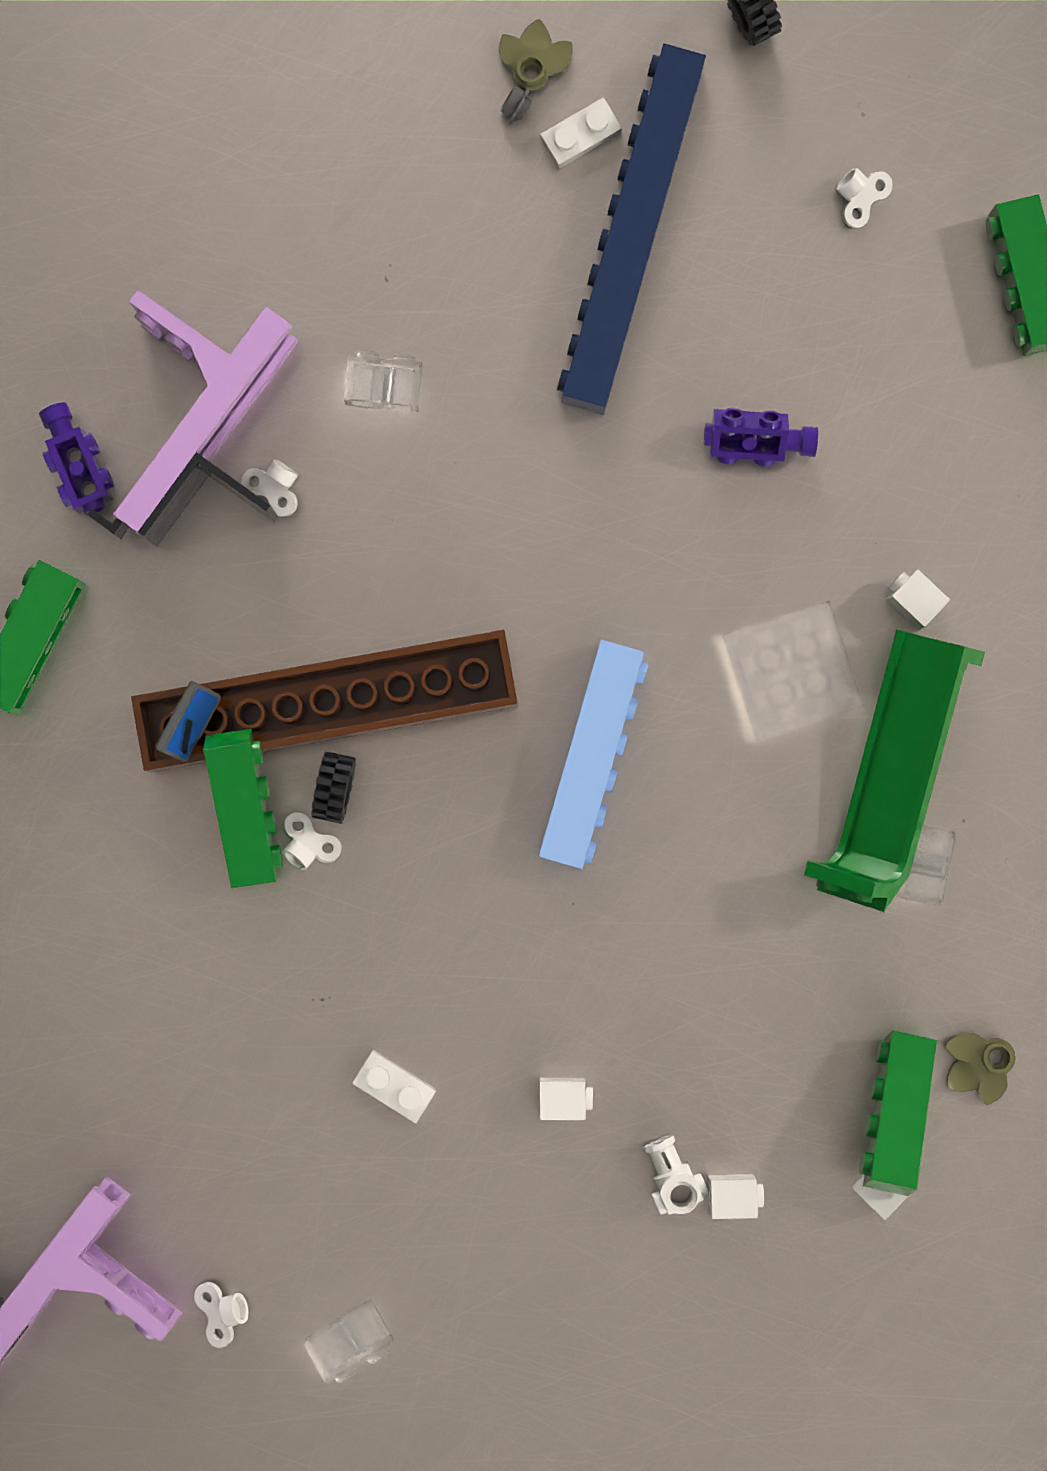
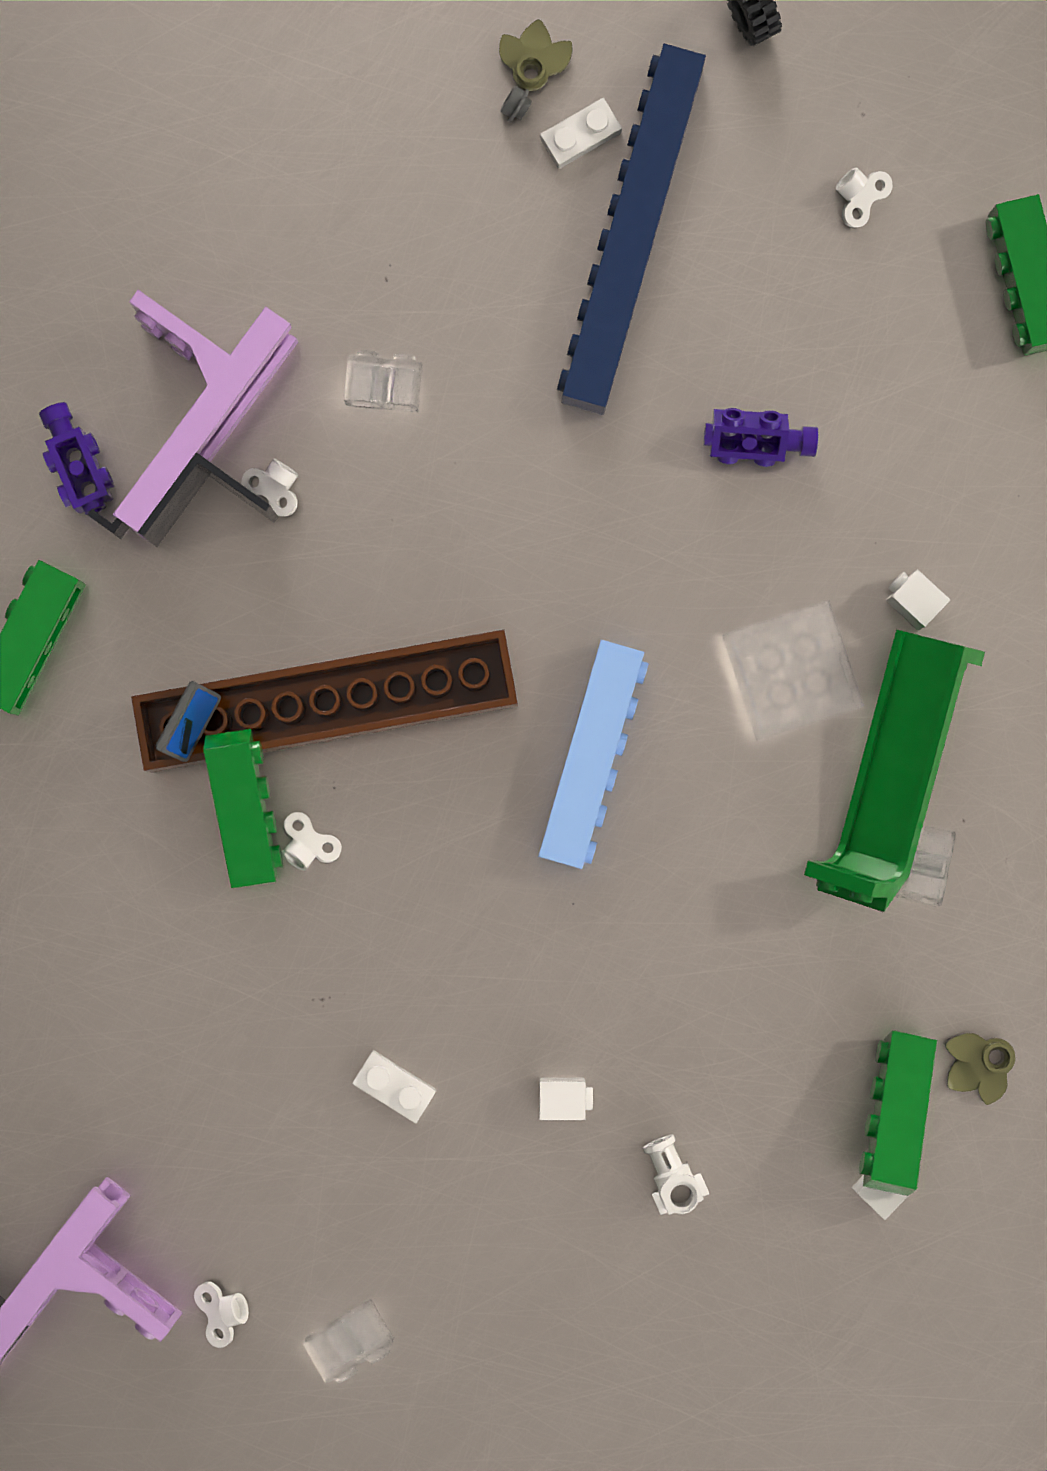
black tyre [311,752,356,824] -> none
white brick [708,1174,764,1219] -> none

